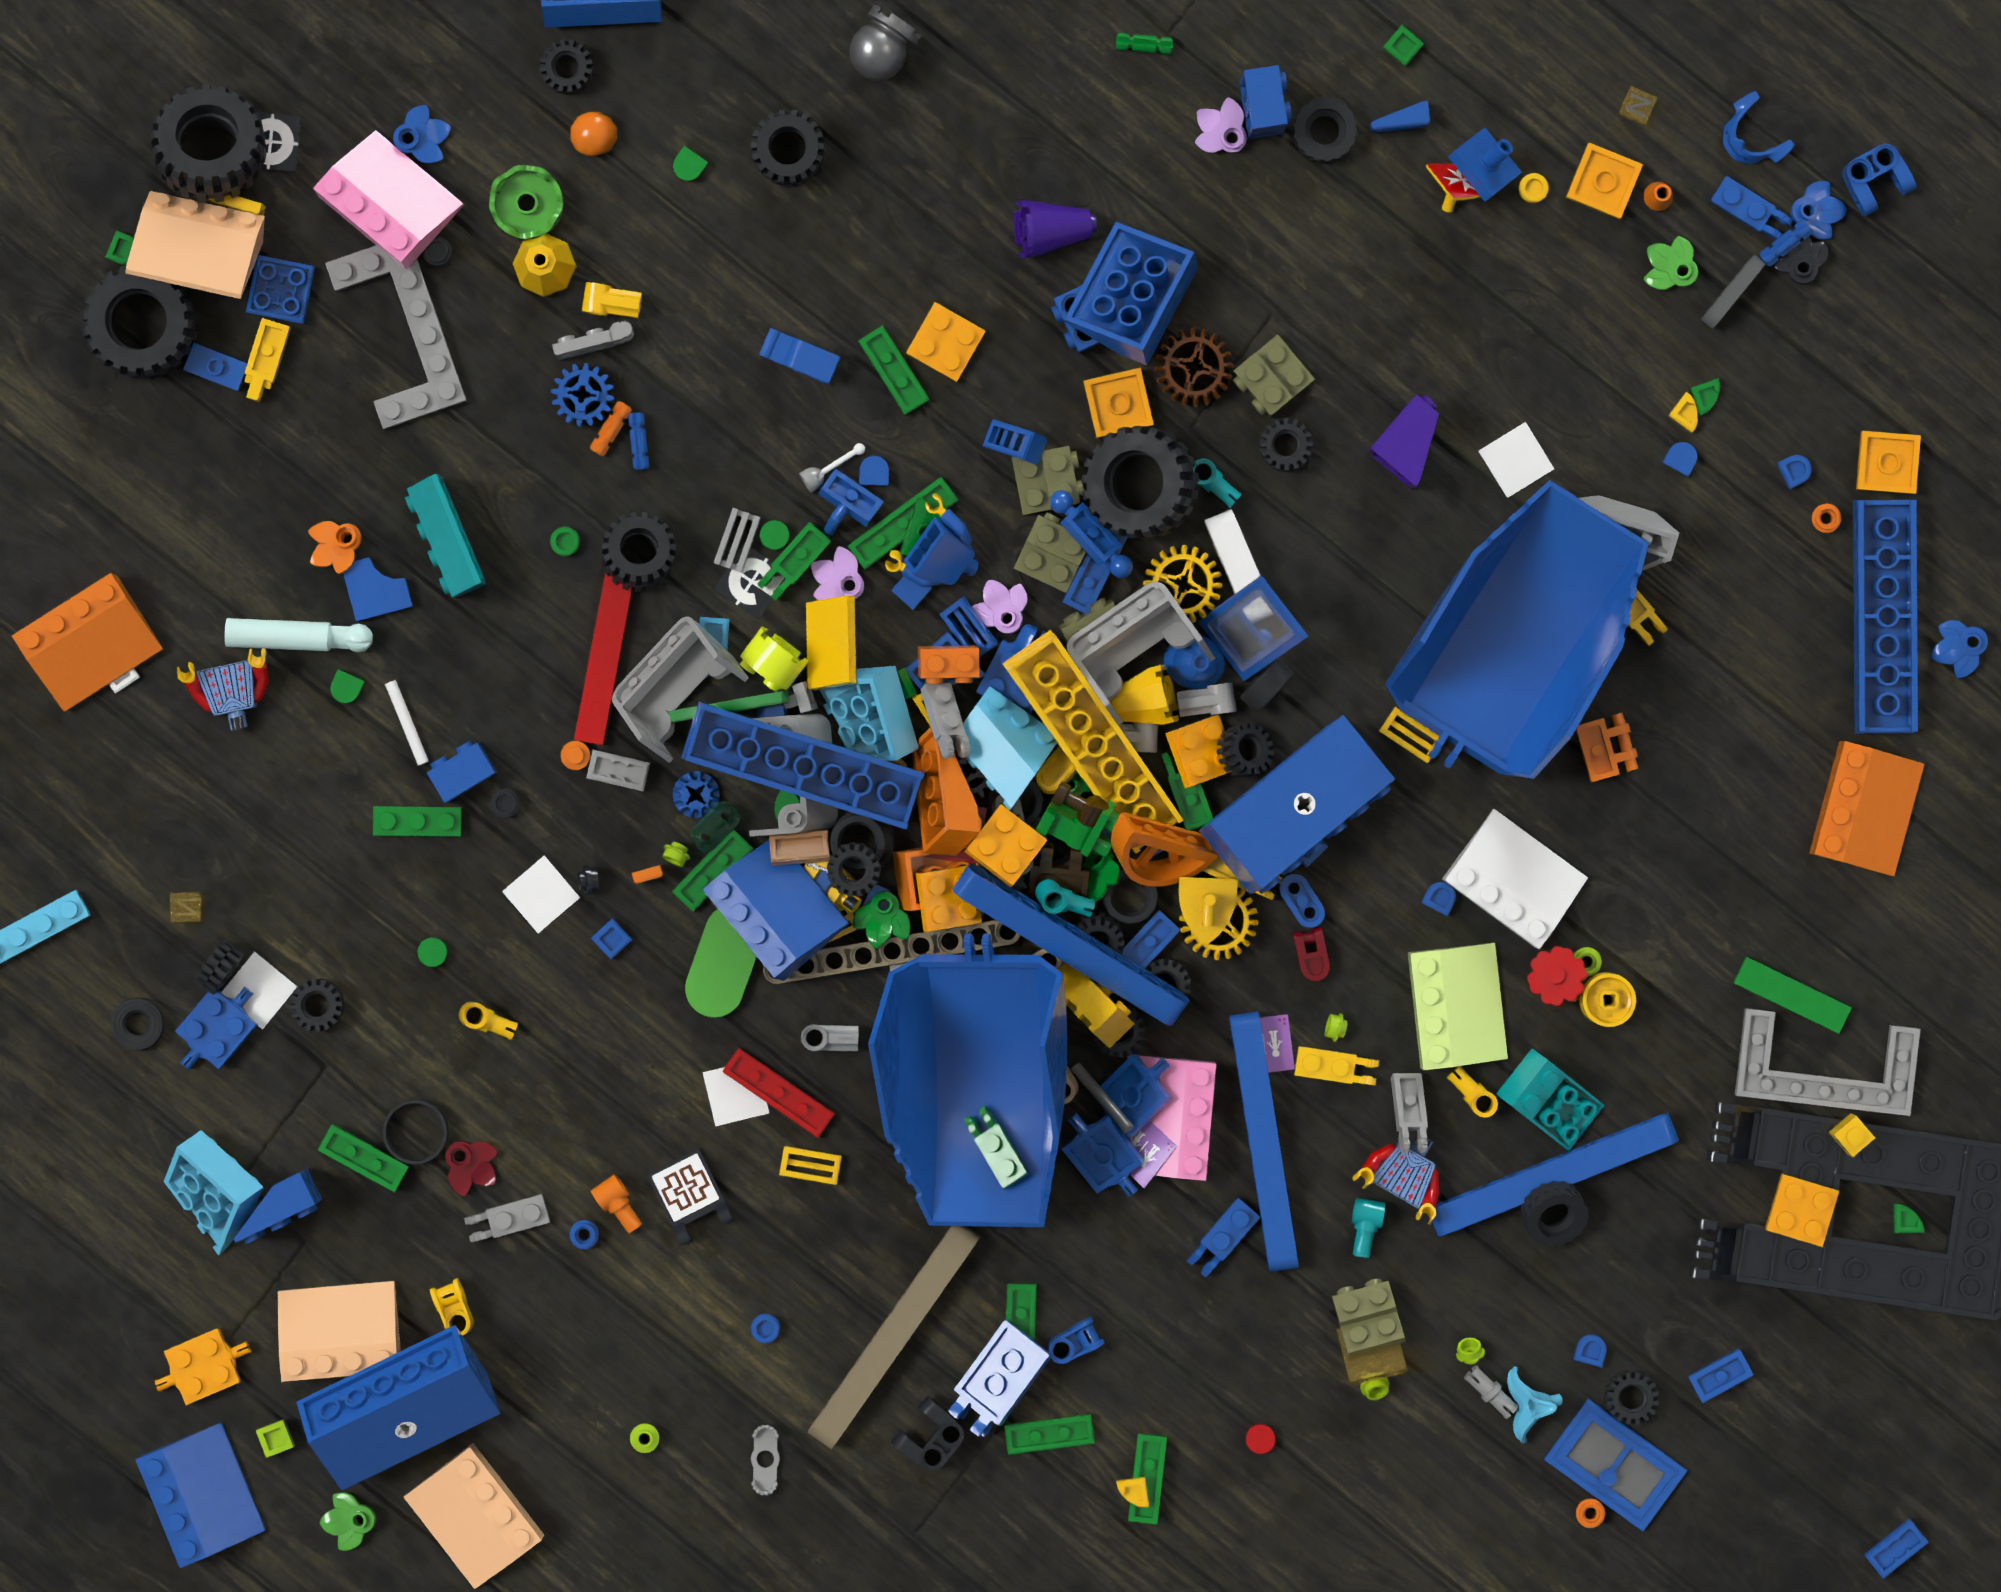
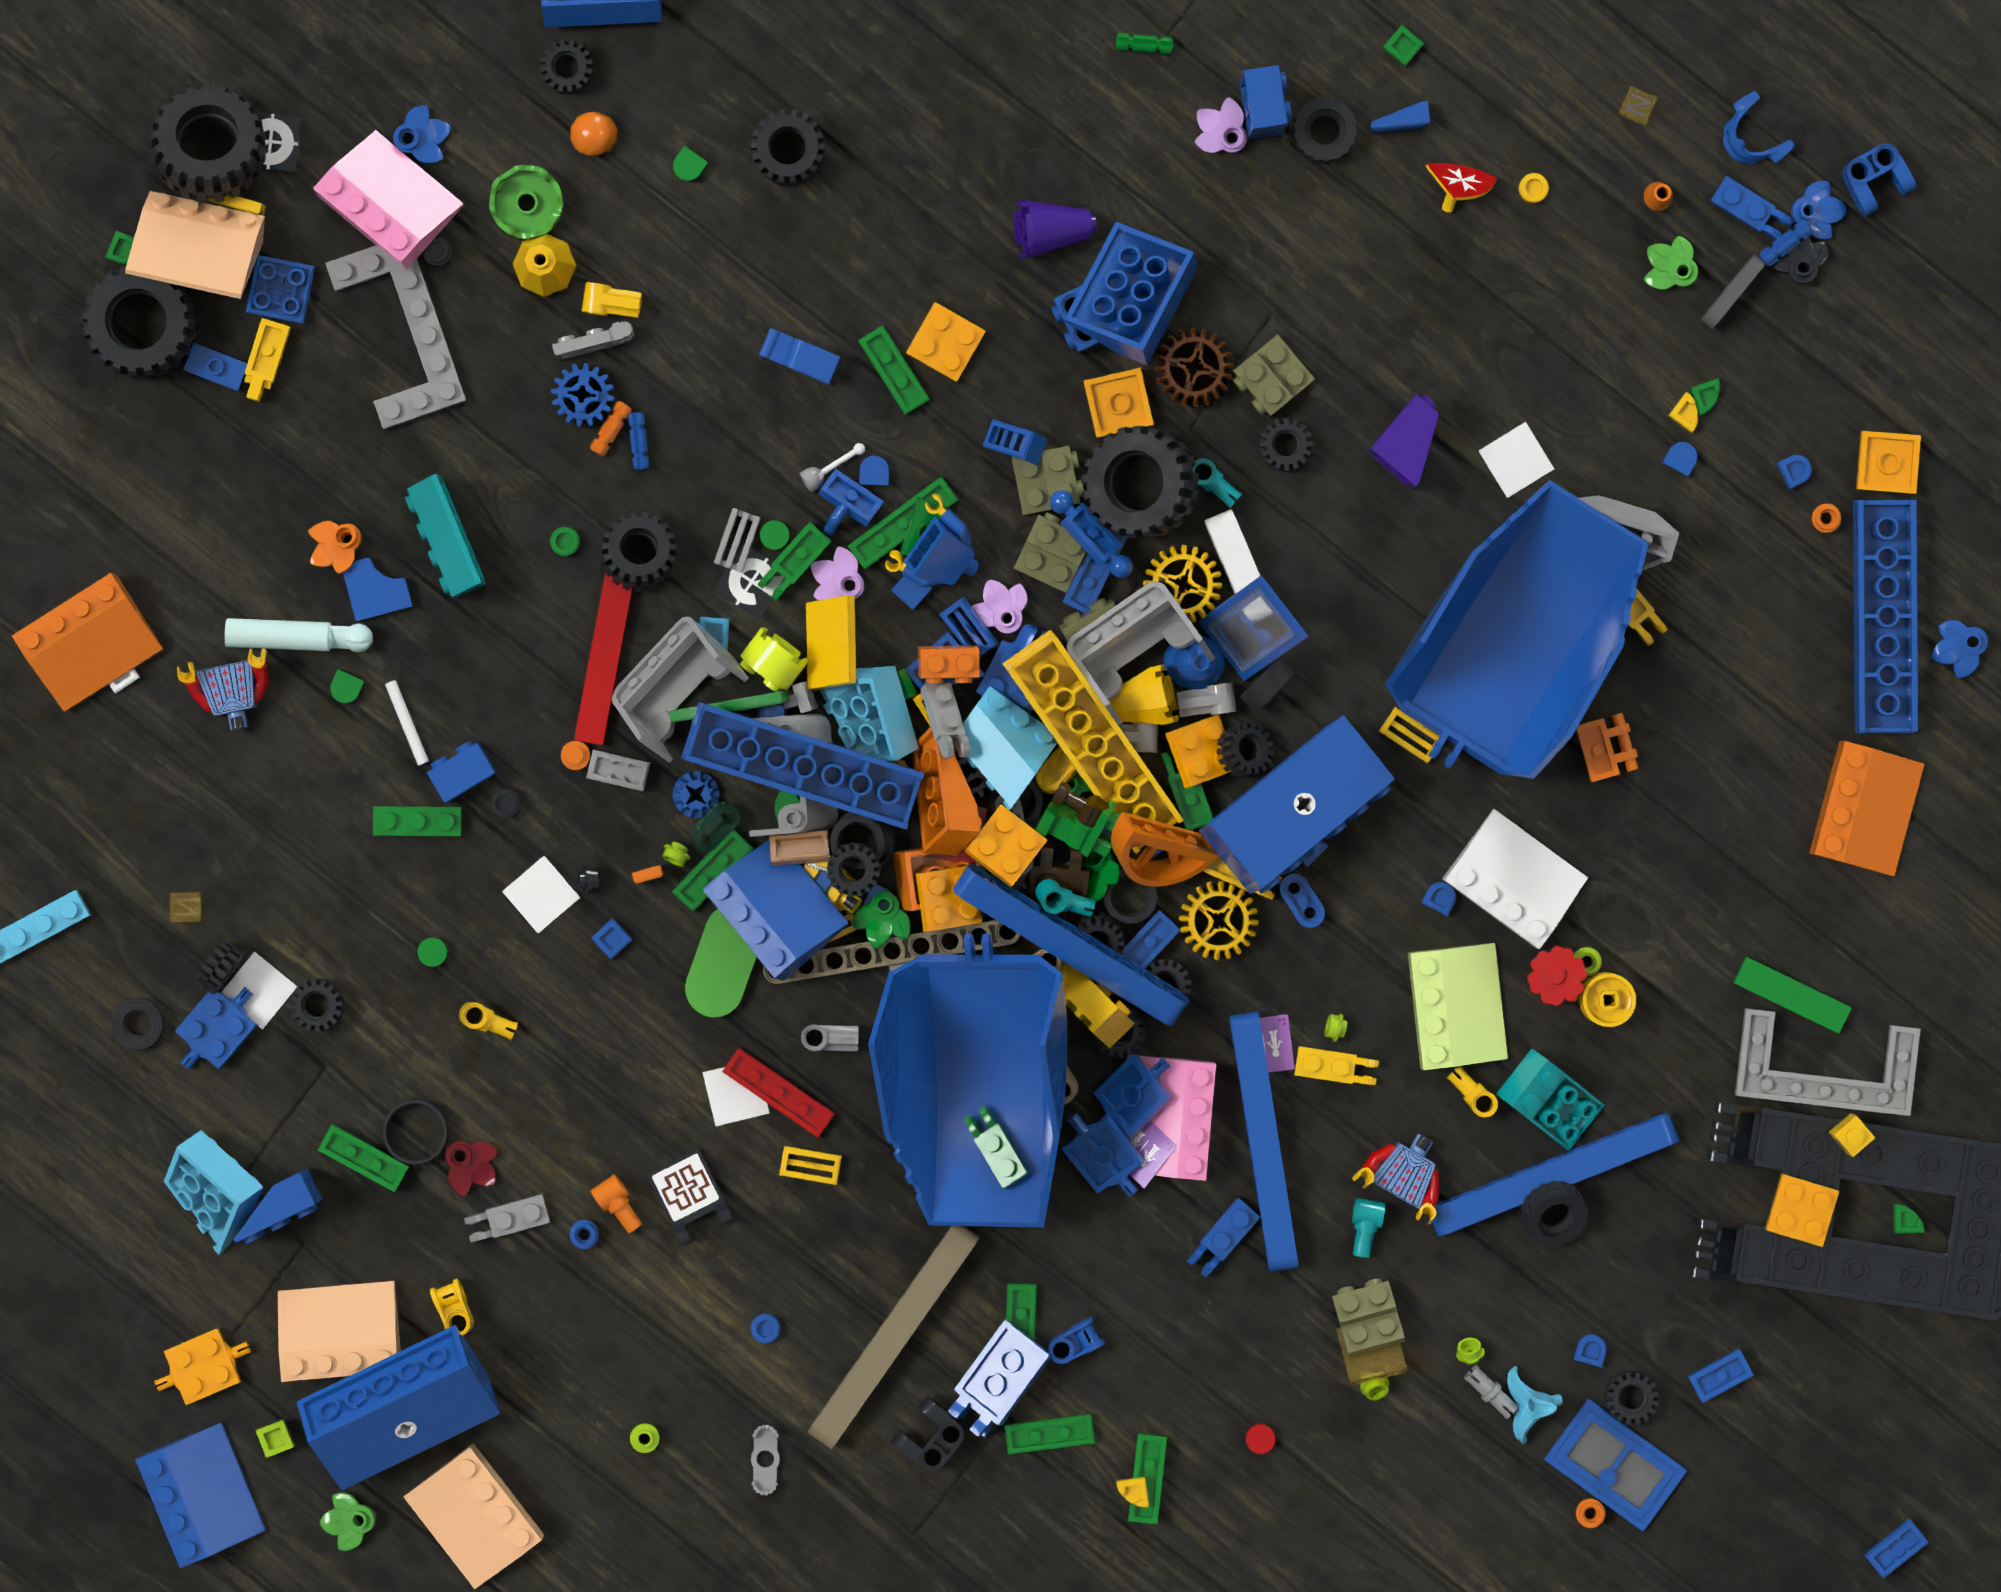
flat silver tile [850,5,922,81] -> none
dark grey bar [1071,1063,1134,1134] -> none
yellow shield [1179,877,1238,946] -> none
dark red plate [1292,926,1330,981] -> none
light grey hinge [1391,1073,1428,1153] -> none
blue tile [1448,128,1522,202] -> none
light orange plate [1566,143,1643,220] -> none

